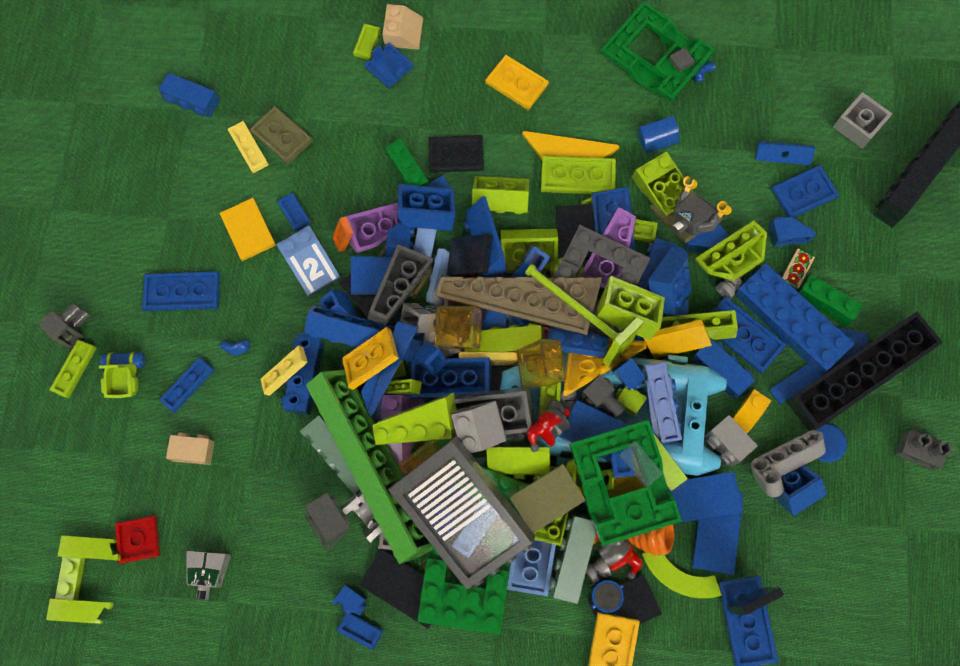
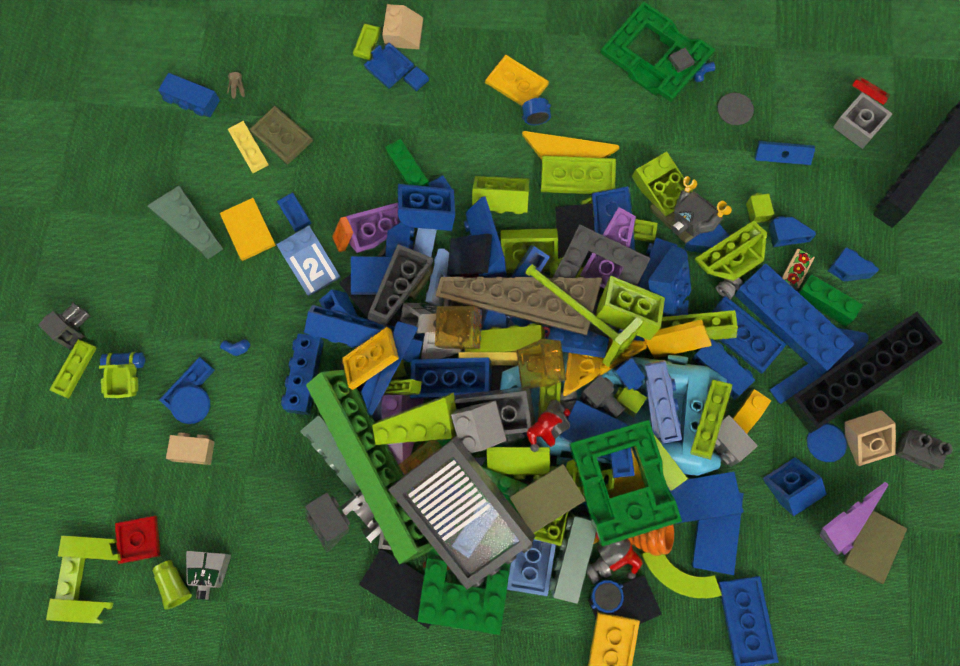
blue tile [142,271,220,311] -> none
light yellow tile [261,346,308,396] -> none
blue brick [332,585,367,616] -> none
blue tile [337,613,384,650] -> none
blue slope [414,342,448,377] -> none
black tile [429,135,484,173] -> none
clear light blue tile [618,441,663,487] -> none
blue brick [637,116,679,154] -> none
black tile [726,587,784,615] -> none
light grey beam [751,430,826,497] -> none
blue tile [771,165,839,218] -> none
none -> sand green wedge [148,186,223,259]
none -> lime plant [153,560,192,610]
none -> blue piece [170,385,210,424]
none -> dark tan piece [227,72,245,99]
none -> blue tile [404,66,429,92]
none -> blue piece [522,98,551,125]
none -> lime tile [690,379,733,460]
none -> dark grey piece [718,93,754,125]
none -> lime brick [746,193,774,223]
none -> medium lavender wedge [820,482,888,555]
none -> blue slope [828,248,879,282]
none -> olive tile [842,511,907,584]
none -> tan slope [845,410,896,466]
none -> red tile [852,76,890,105]

